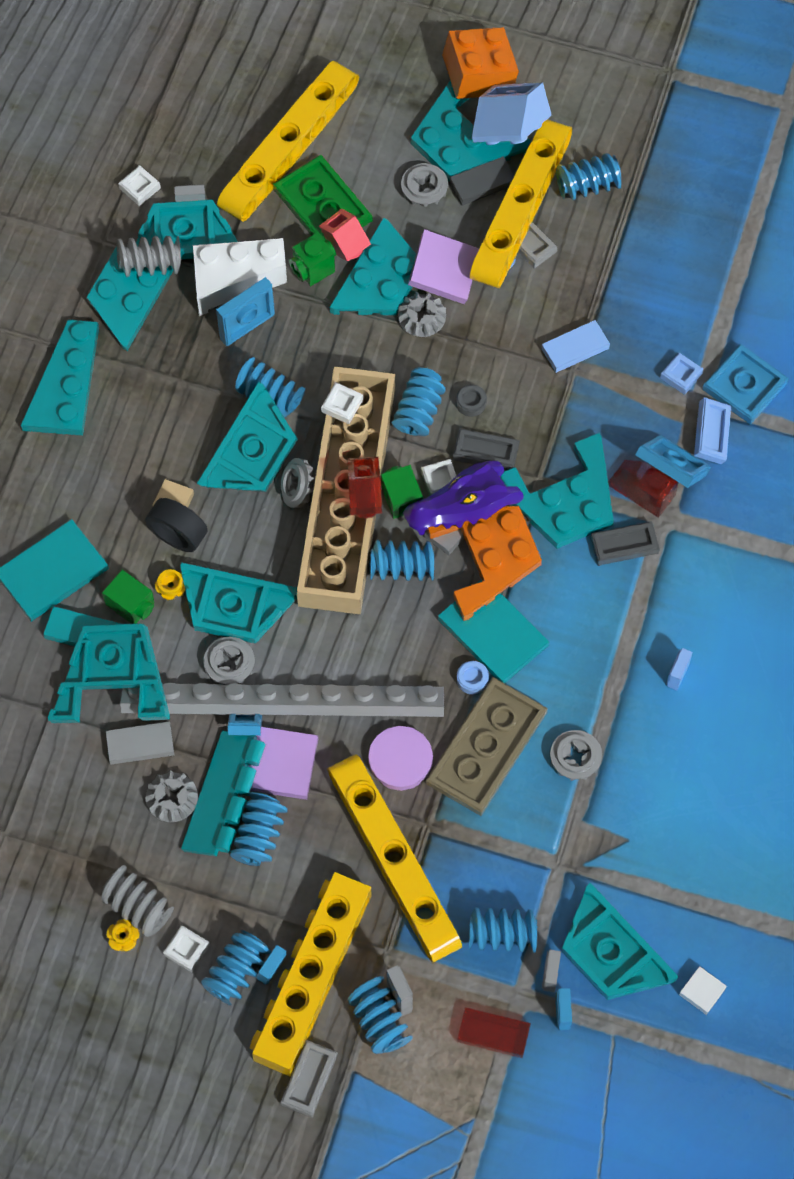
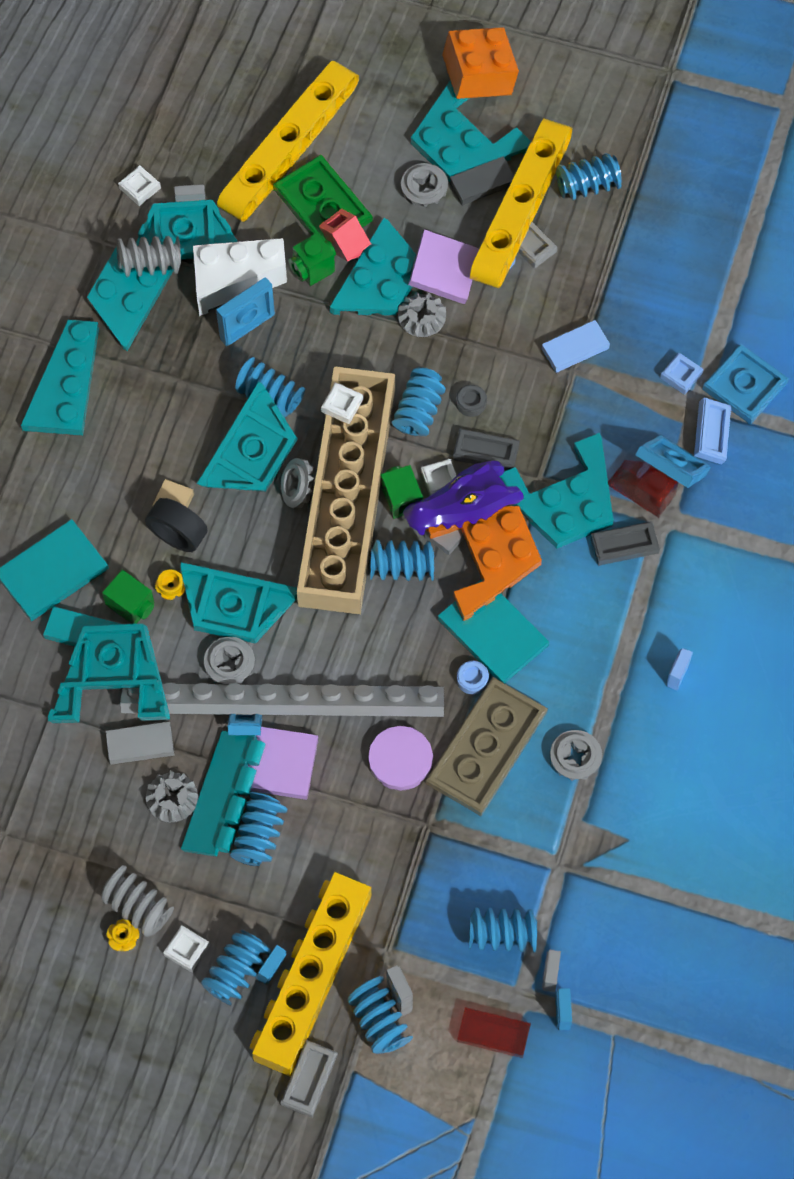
yellow beam [327,754,462,963] -> none
clear red slope [347,457,382,518] -> none
light blue slope [472,82,551,145] -> none
teal wing [562,883,678,1000] -> none
white tile [679,966,727,1015] -> none

